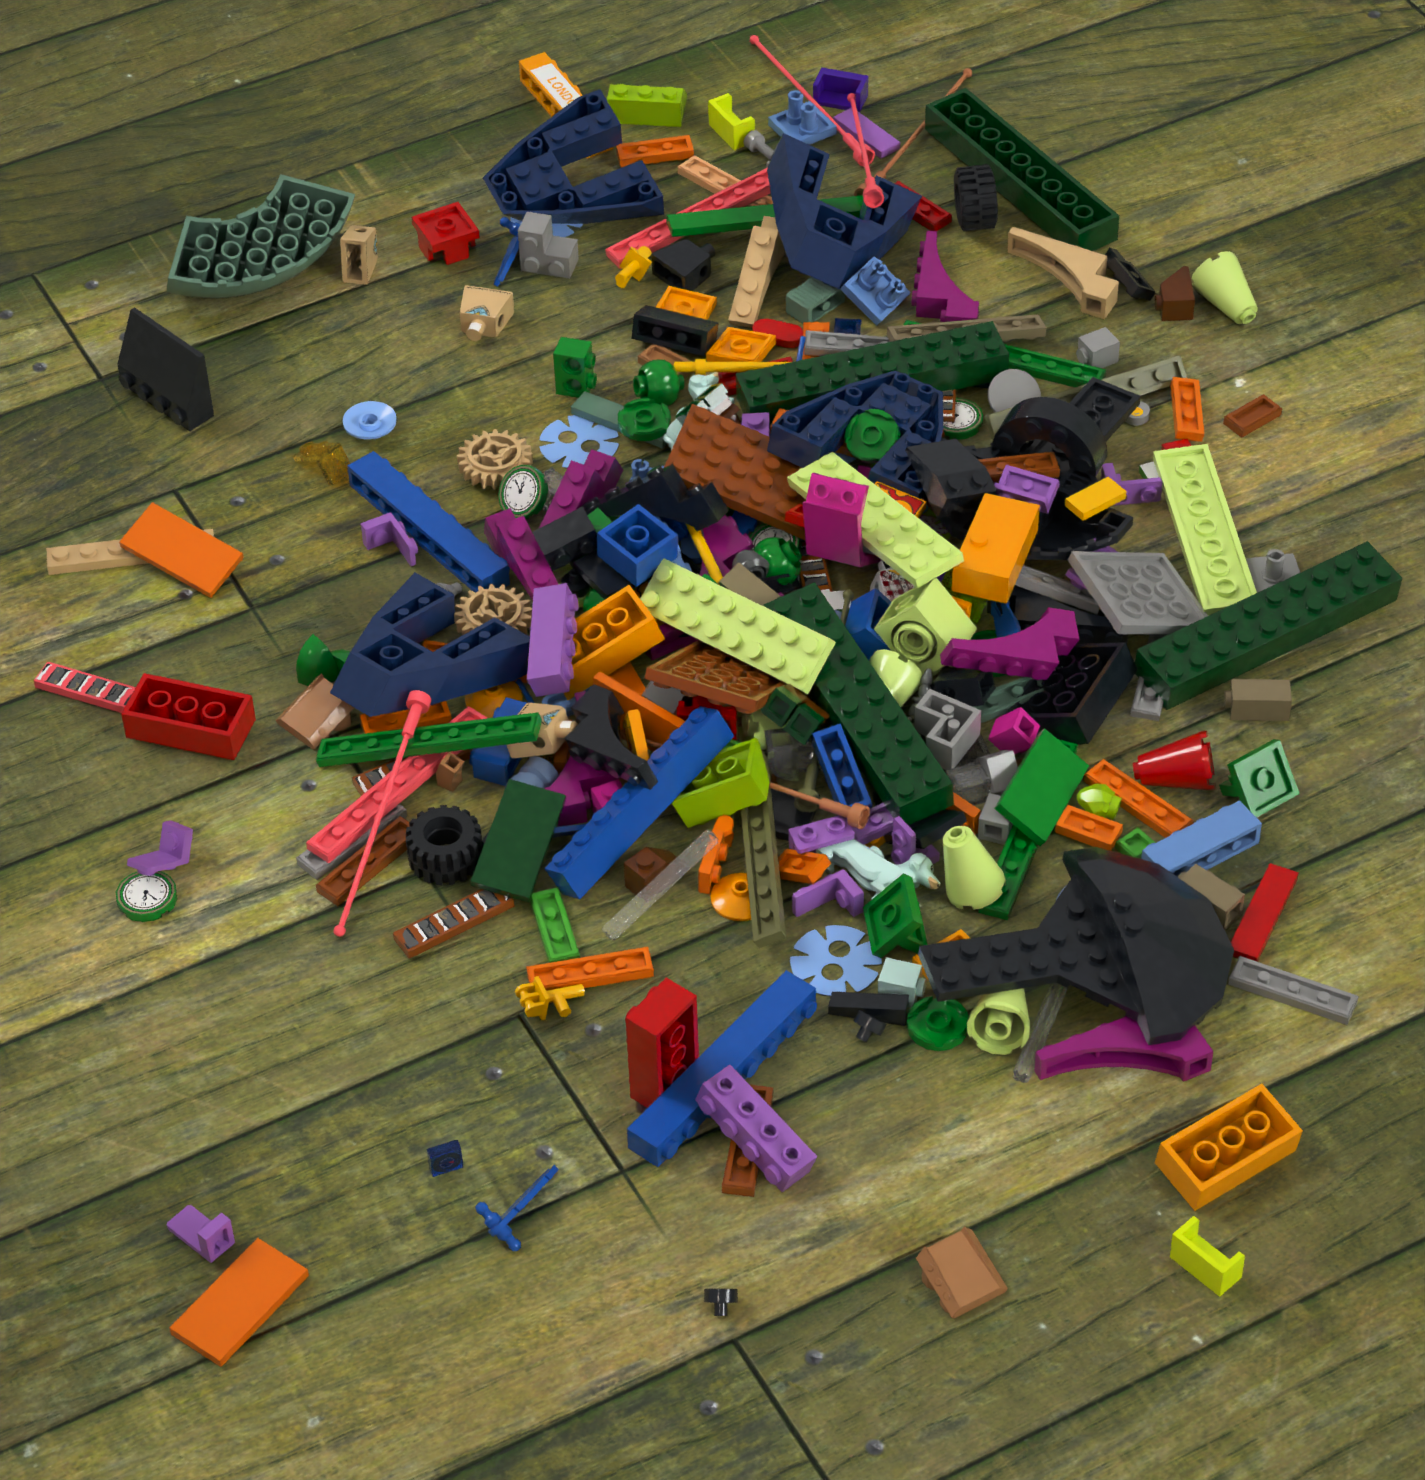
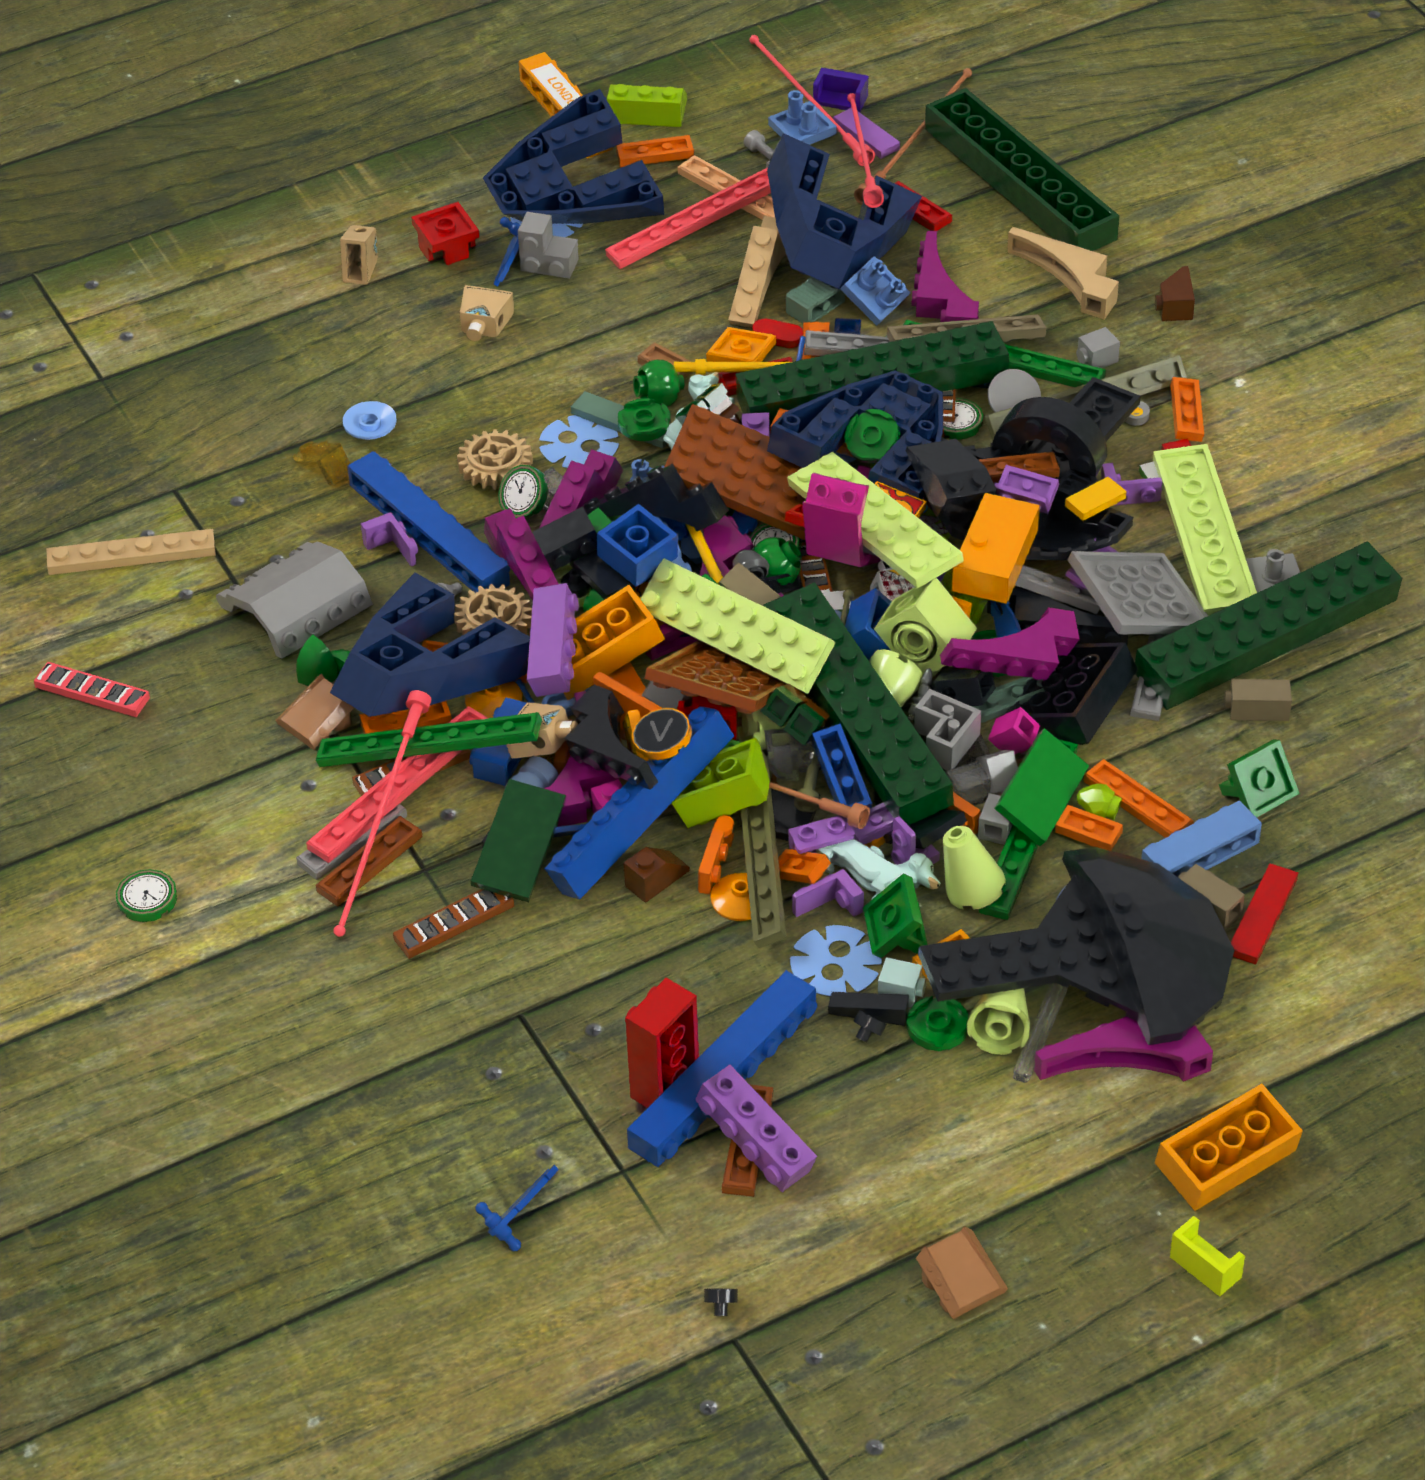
black slope [117,307,214,431] -> none
orange tile [119,502,244,598] -> none
red brick [121,673,256,760] -> none
medium lavender bracket [127,820,193,876] -> none
sand green brick [167,174,355,298] -> none
medium lavender bracket [167,1205,235,1263] -> none
orange tile [169,1238,309,1367] -> none
black tyre [405,805,483,885] -> none
clear blue tile [427,1140,463,1177] -> none
medium nougat piece [436,752,465,792] -> none
yellow arm [515,976,585,1020] -> none
orange tile [526,947,654,991] -> none
bright green tile [530,887,580,963] -> none
green brick [553,337,597,398] -> none
clear axle [602,830,719,941] -> none
yellow arm [615,246,652,288] -> none
black brick [631,305,719,357] -> none
black torso [651,239,715,291] -> none
light orange tile [656,286,717,320] -> none
green tile [666,195,863,237] -> none
neon yellow panel [708,93,755,150] -> none
black tyre [954,164,998,232] -> none
black hinge [1105,247,1156,301] -> none
bright green tile [1115,828,1156,859] -> none
red cone [1133,731,1216,790] -> none
yellowish green cone [1191,251,1258,324] -> none
dark orange tile [1223,394,1282,438] -> none
light grey tile [1228,956,1359,1025] -> none
none -> light grey hinge [216,541,373,658]
none -> black tile [632,708,692,760]

